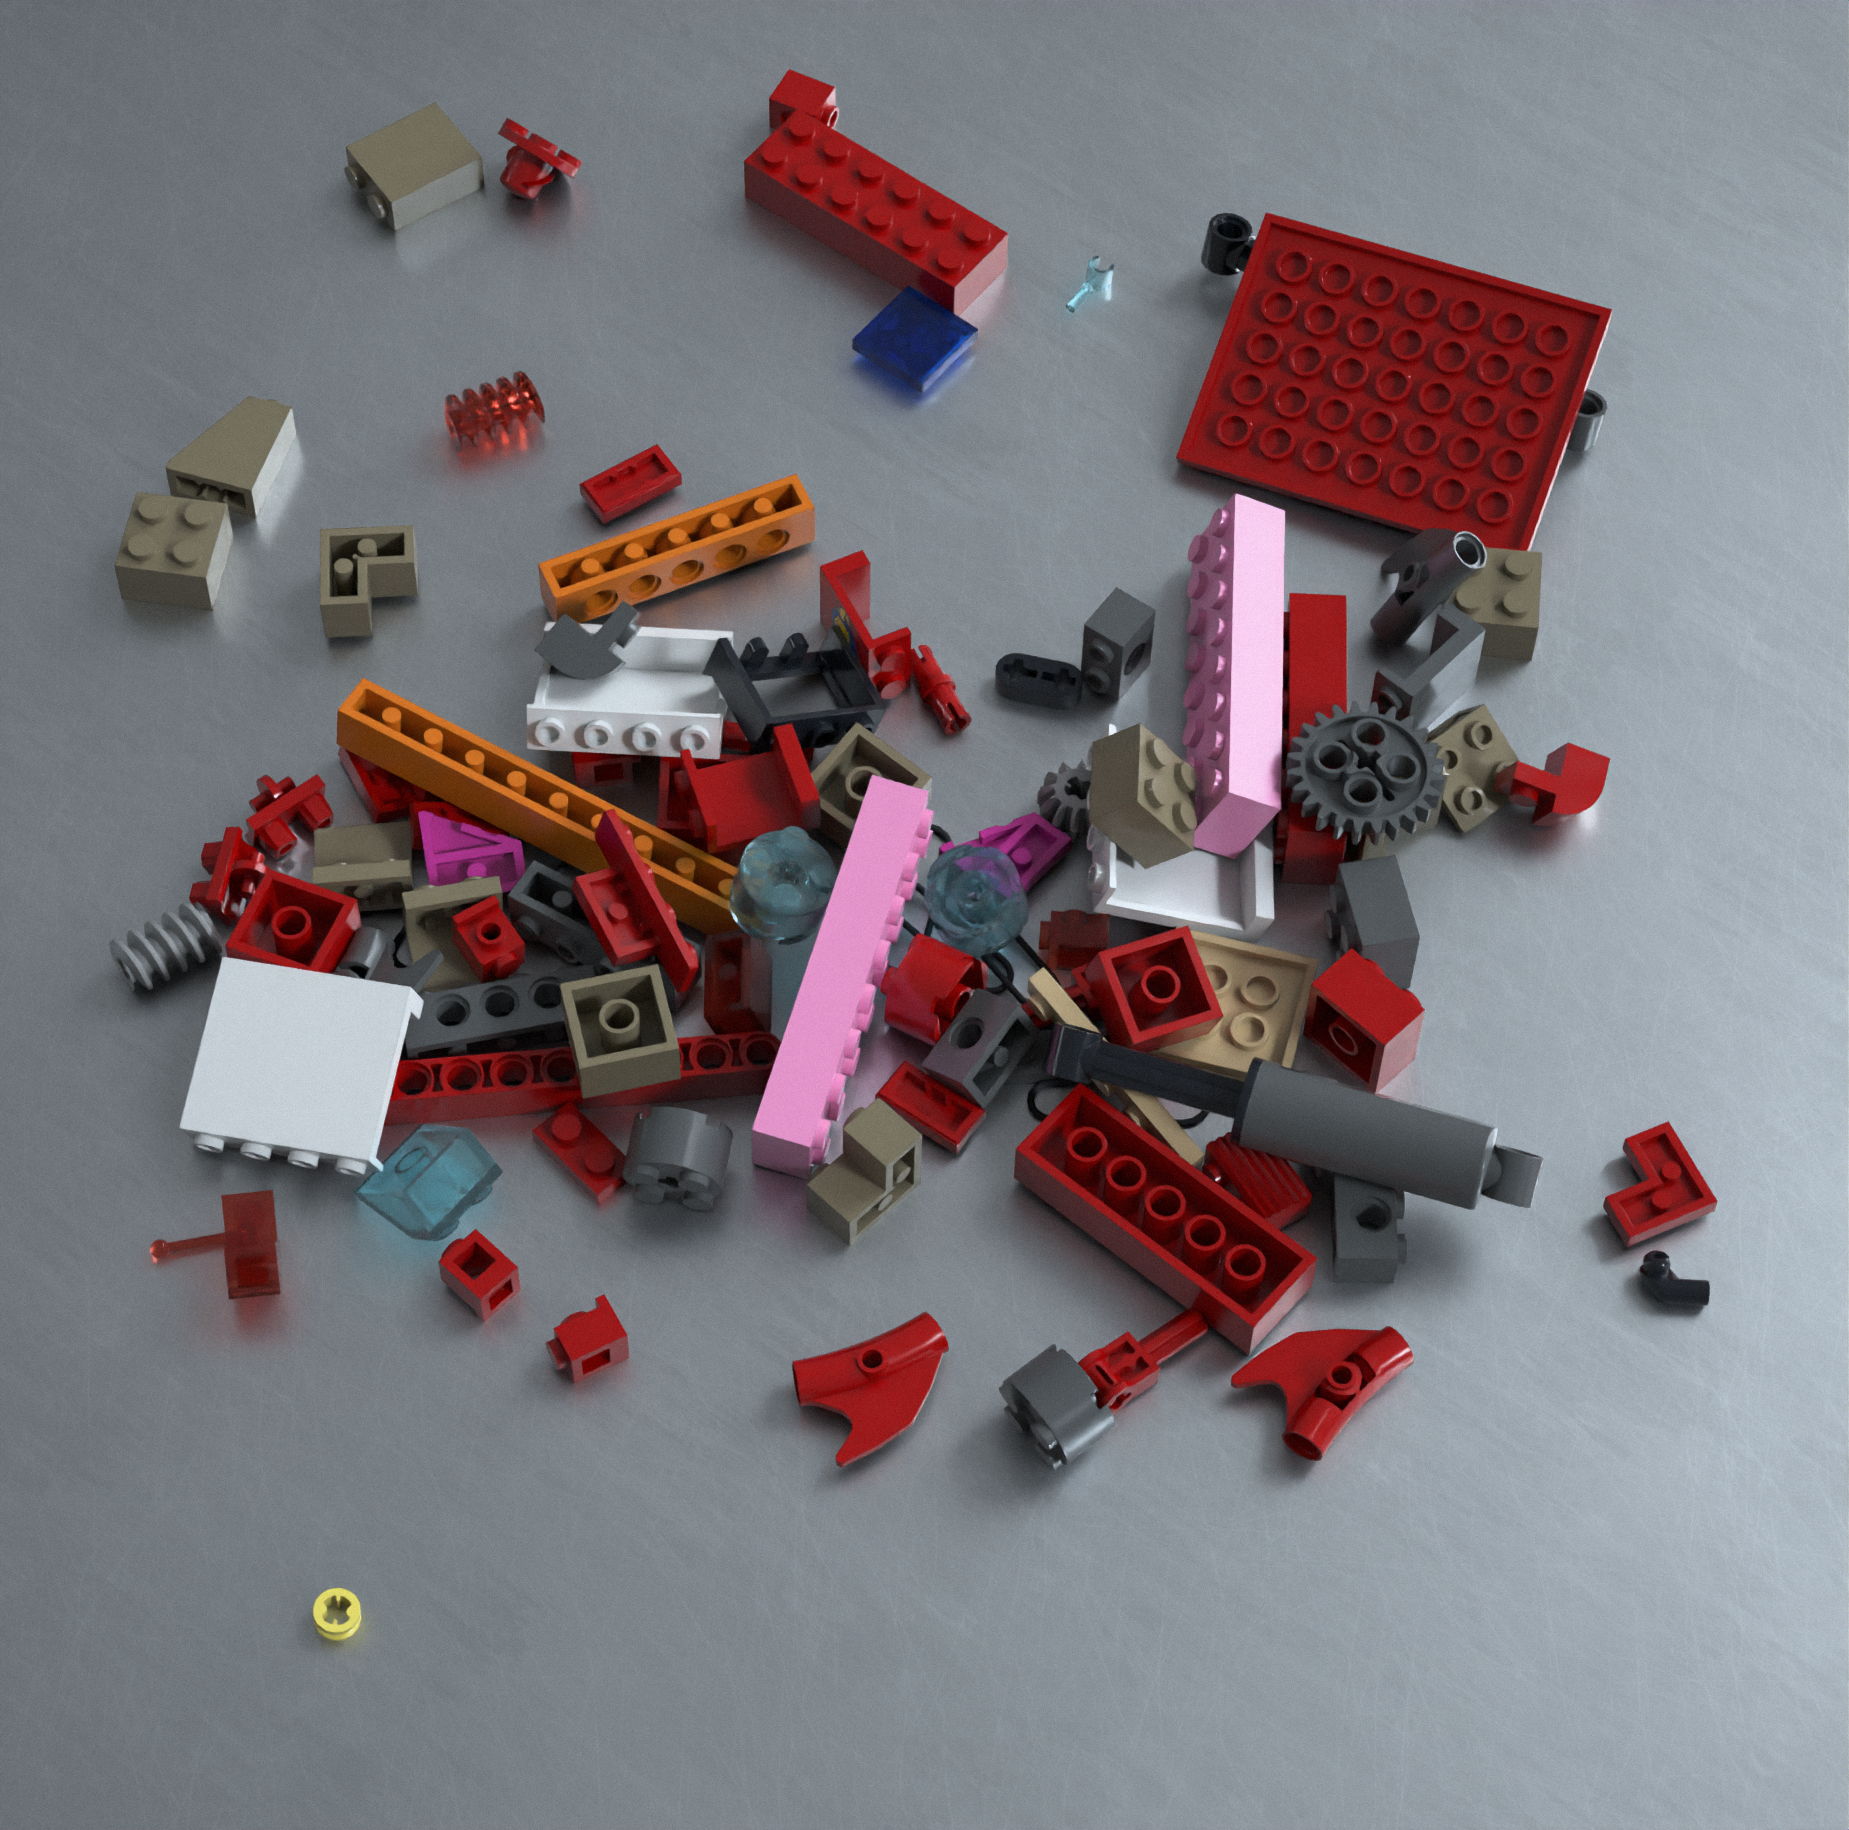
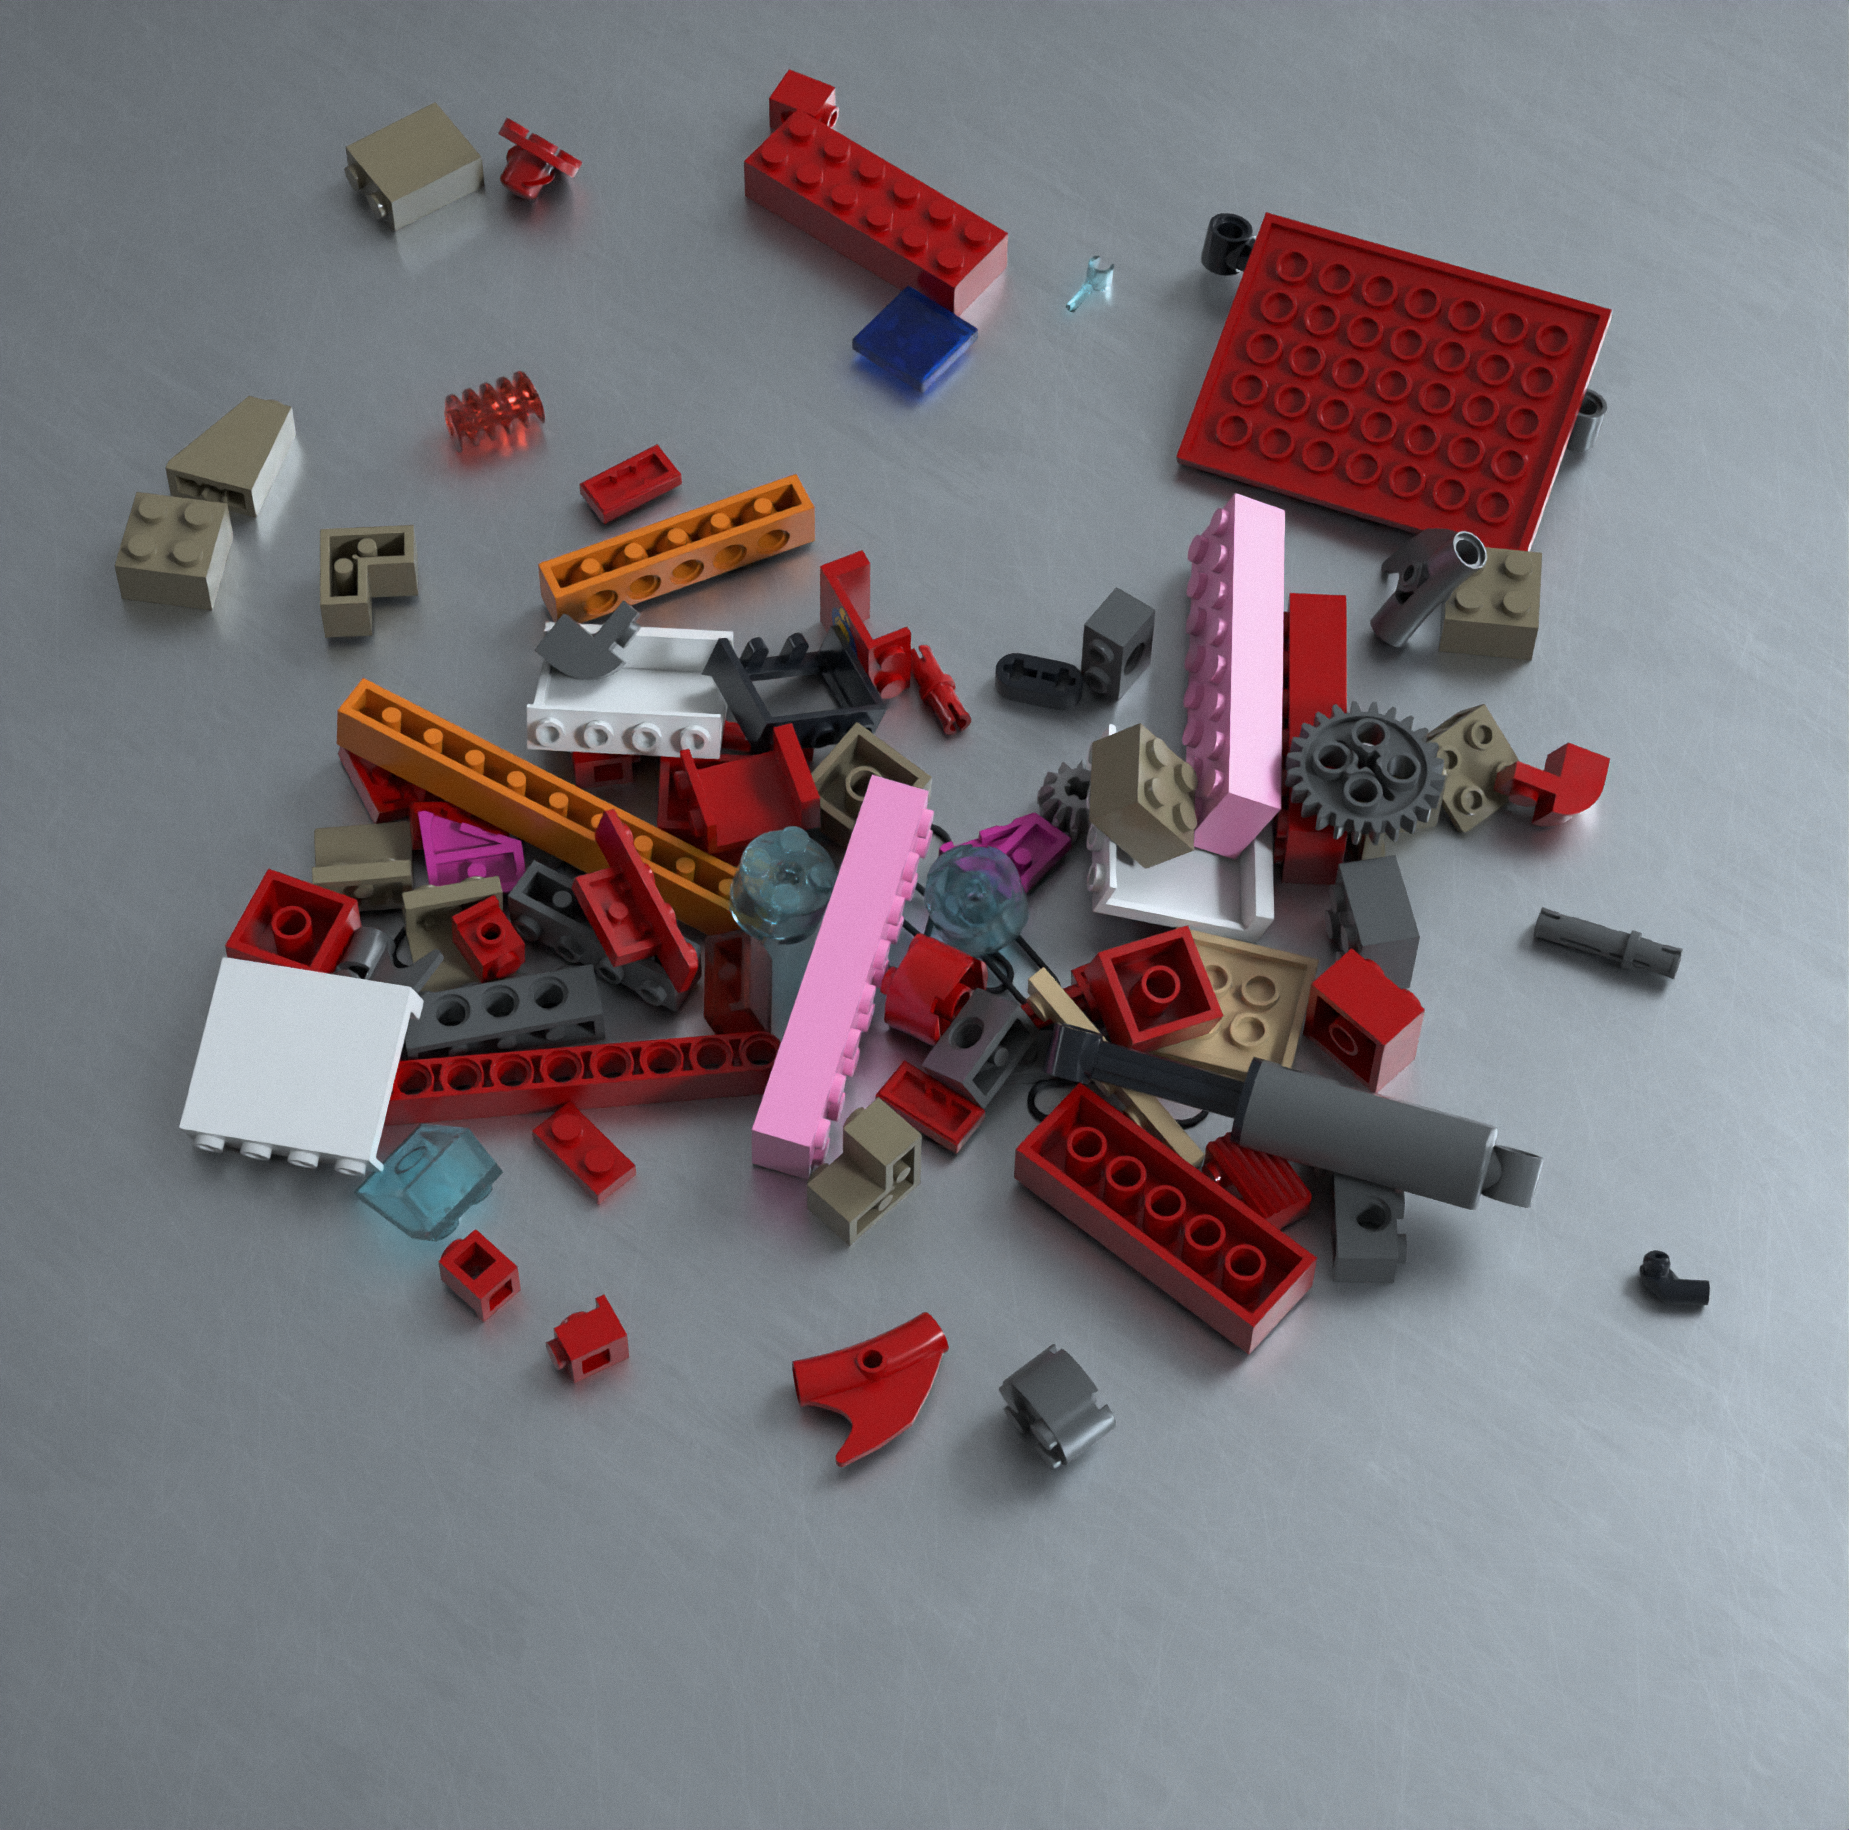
light grey piece [109,902,222,992] -> none
clear red hinge [150,1222,256,1259] -> none
red hips [189,827,270,927] -> none
clear red brick [221,1189,283,1299] -> none
red hips [245,774,334,859] -> none
light yellow bush [313,1588,361,1641] -> none
dark tan brick [560,964,681,1099] -> none
dark grey brick [623,1107,733,1211] -> none
clear red brick [1039,909,1110,971] -> none
red connector [1078,1308,1208,1414] -> none
red pin [1231,1326,1414,1461] -> none
dark grey panel [1370,603,1486,731] -> none
red plate [1603,1121,1718,1247] -> none
none -> dark grey pin [1533,907,1683,979]

